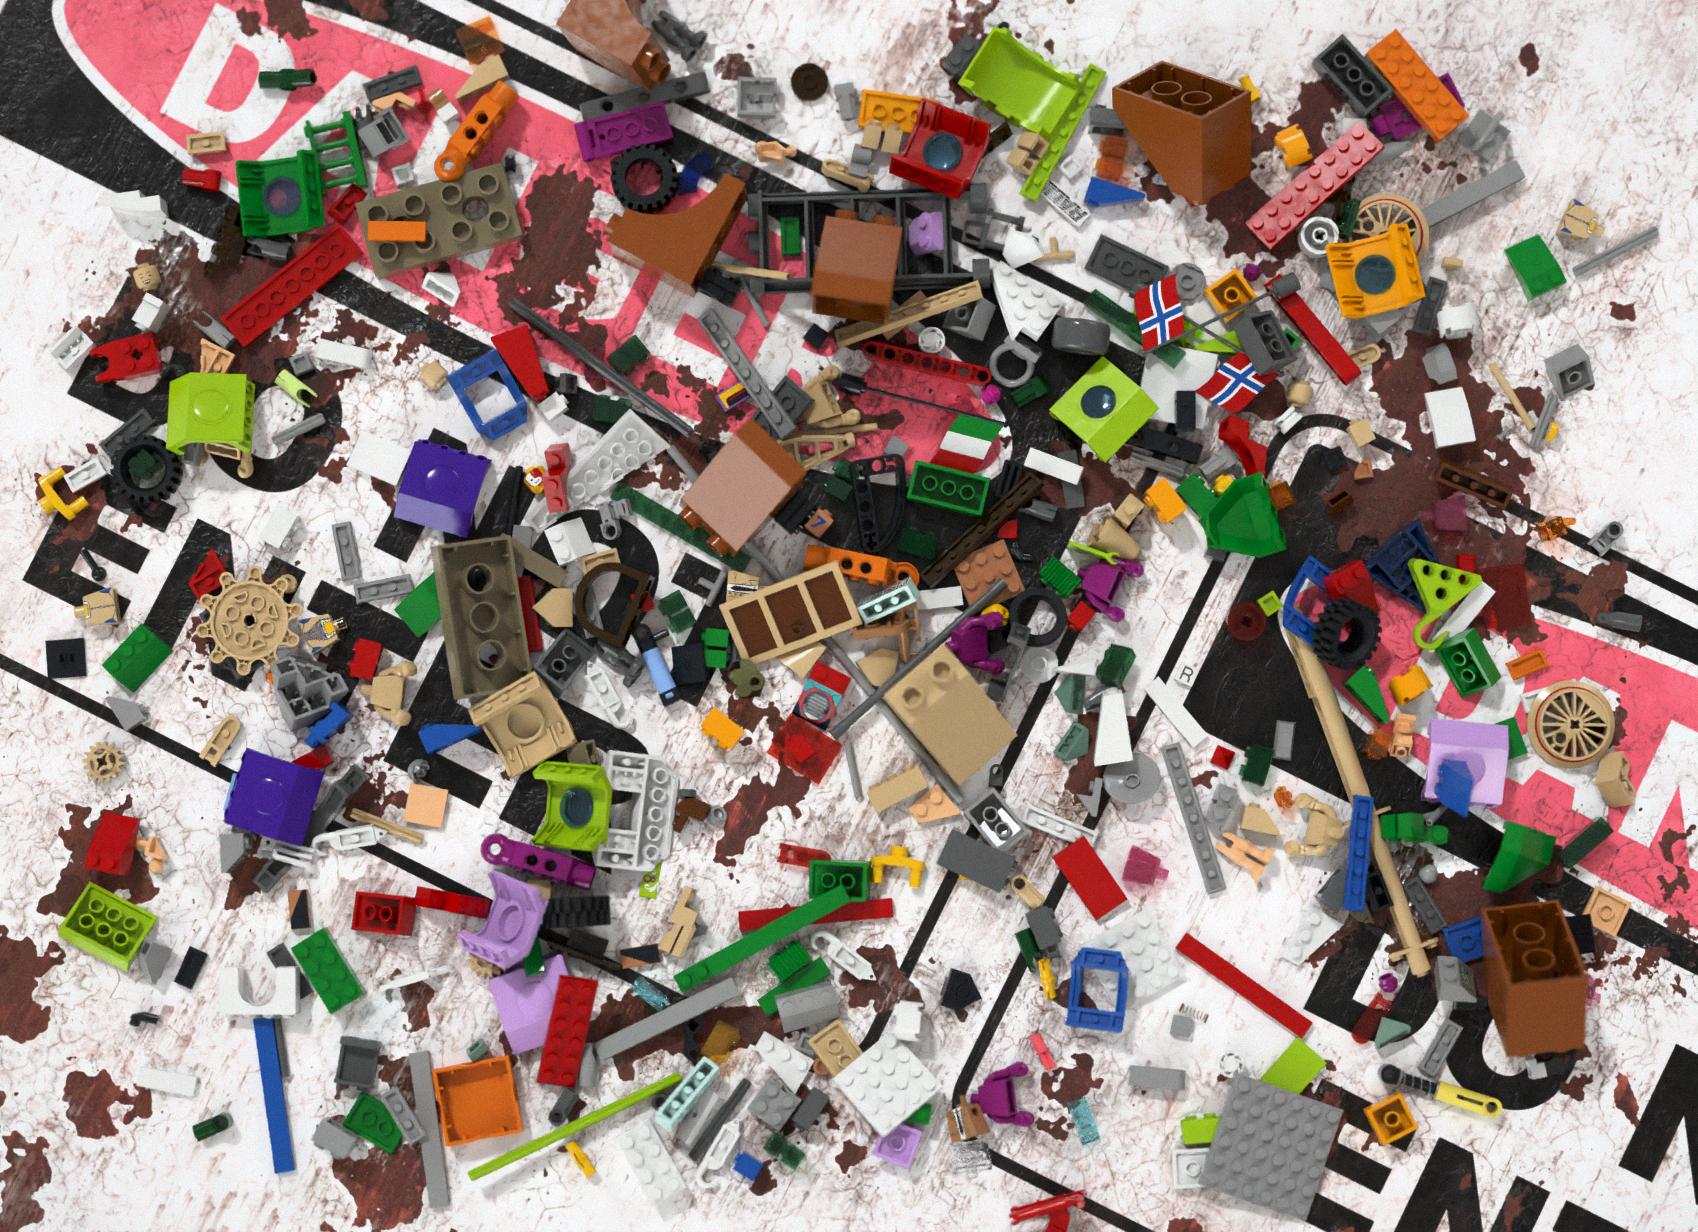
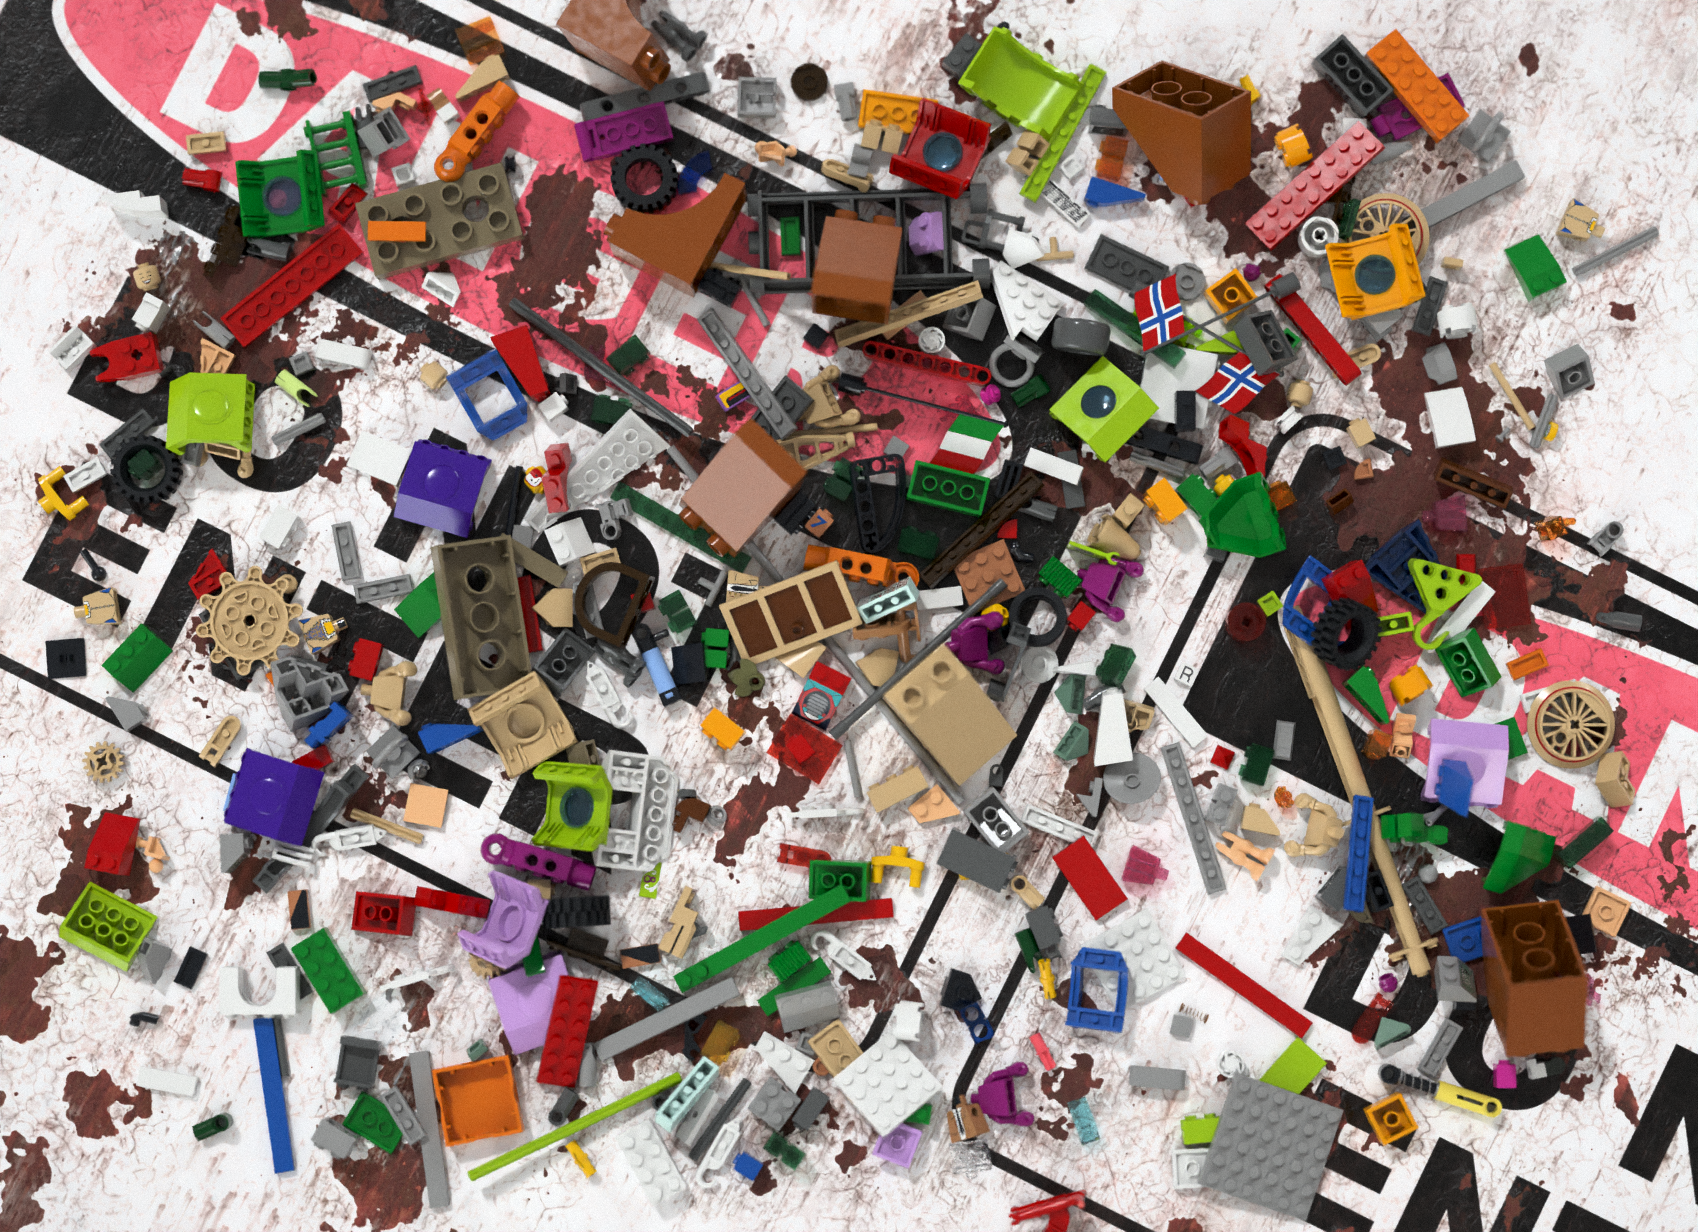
none -> light grey tile [366,725,421,779]
none -> white plate [786,805,864,819]
none -> blue piece [959,1001,994,1045]
none -> tan slope [1123,698,1155,732]
none -> lime brick [1378,611,1414,637]
none -> dark pink brick [1493,1060,1517,1088]

